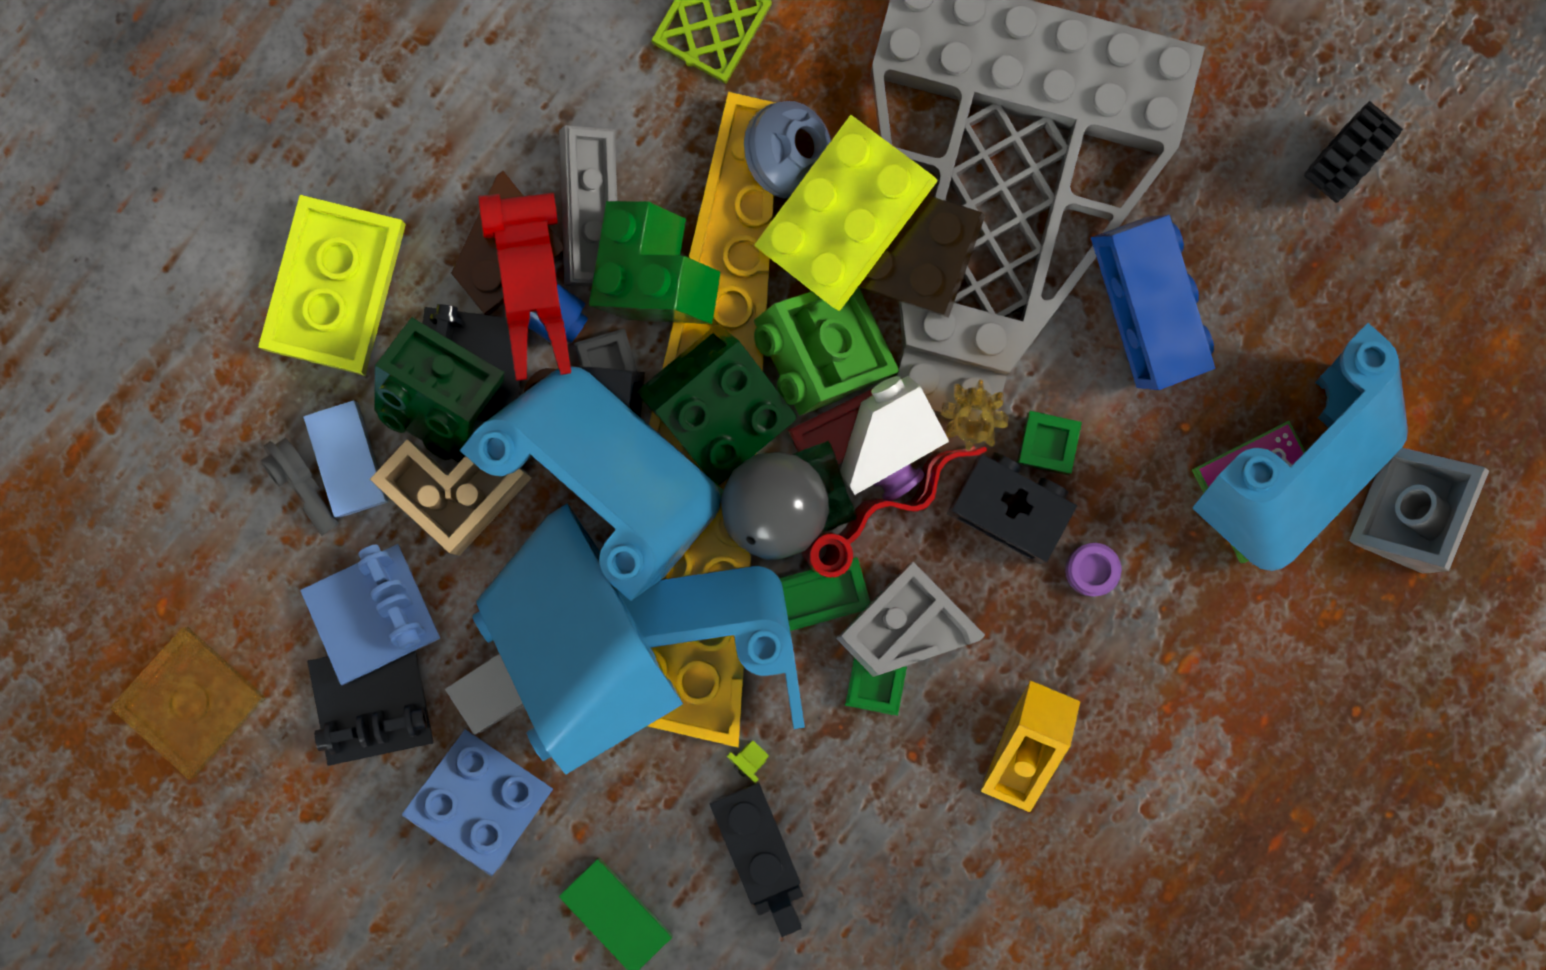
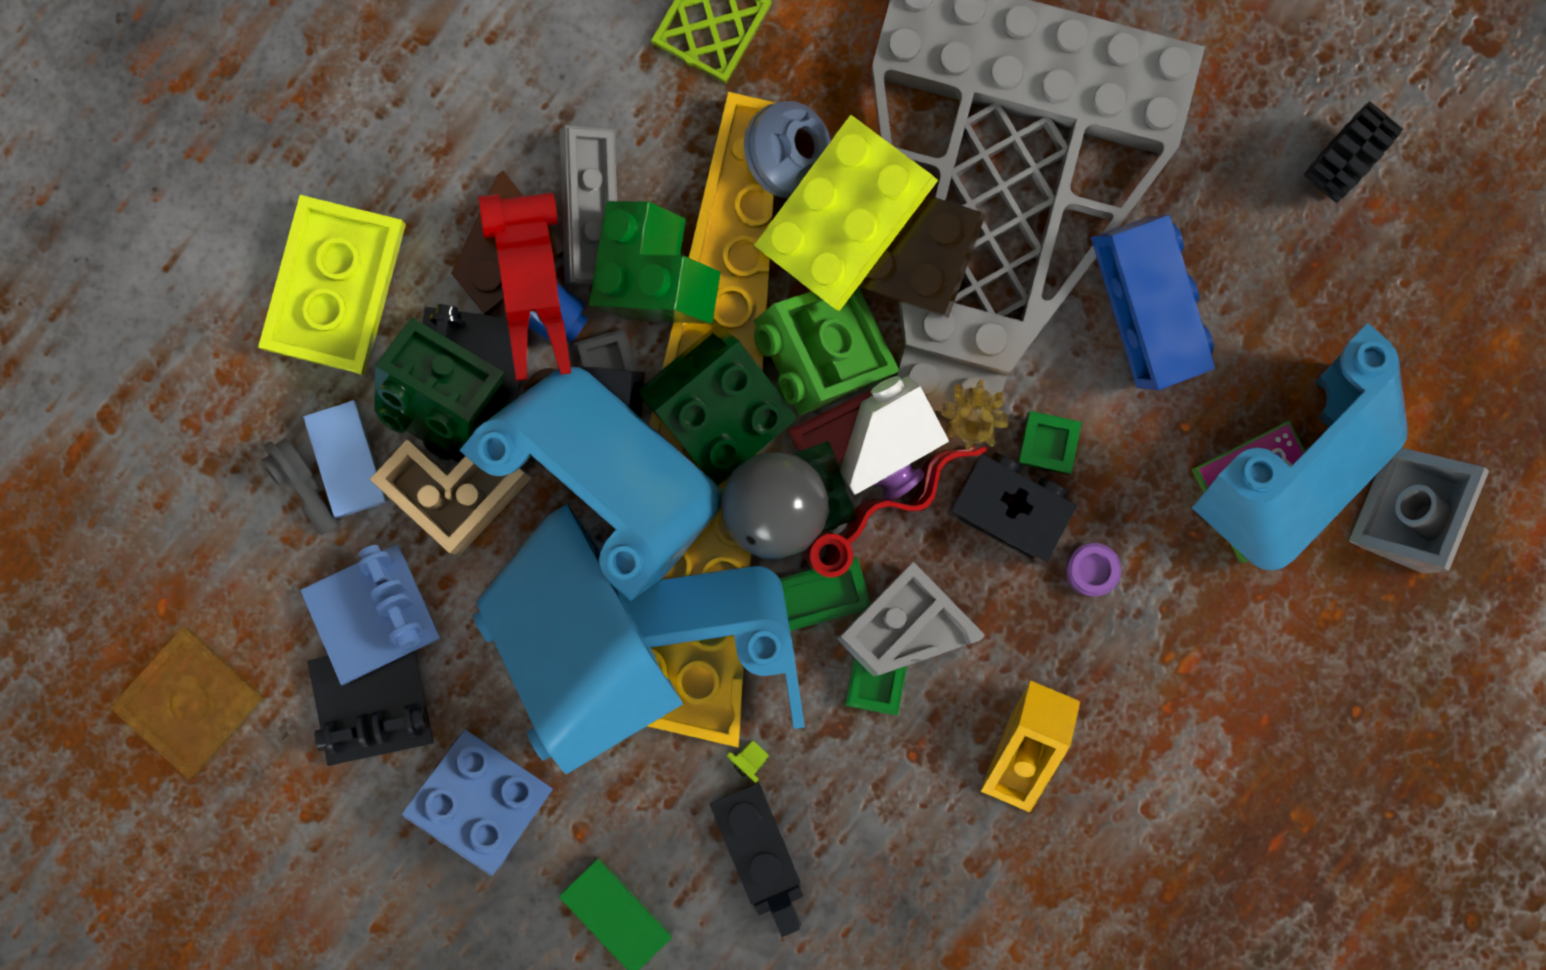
light grey brick [445,654,523,735] -> none

